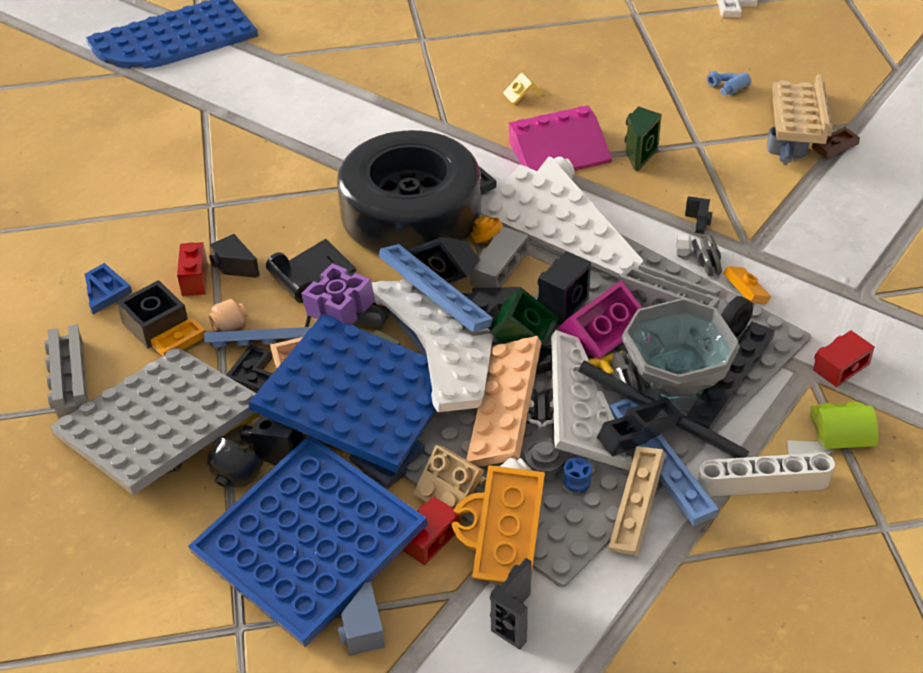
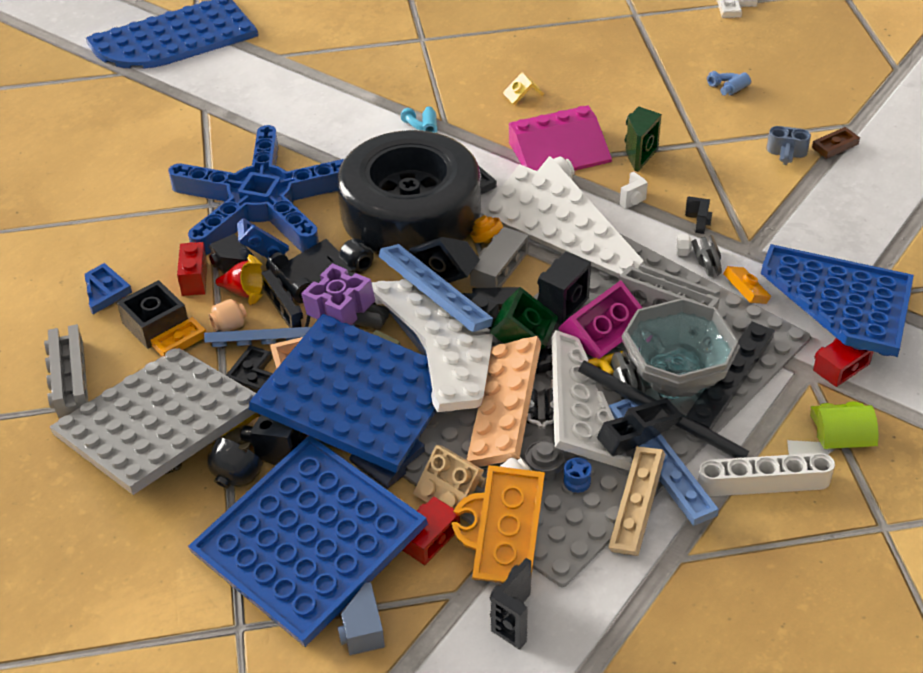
black tyre [721,296,754,337] -> none
tan bracket [772,75,833,144] -> none
none -> blue beam [168,125,344,256]
none -> hat [215,254,263,305]
none -> blue bracket [237,218,289,259]
none -> black plate [261,270,303,328]
none -> black head [339,238,374,273]
none -> medium azure plant [401,107,437,133]
none -> white bracket [620,172,648,210]
none -> blue plate [761,244,914,357]

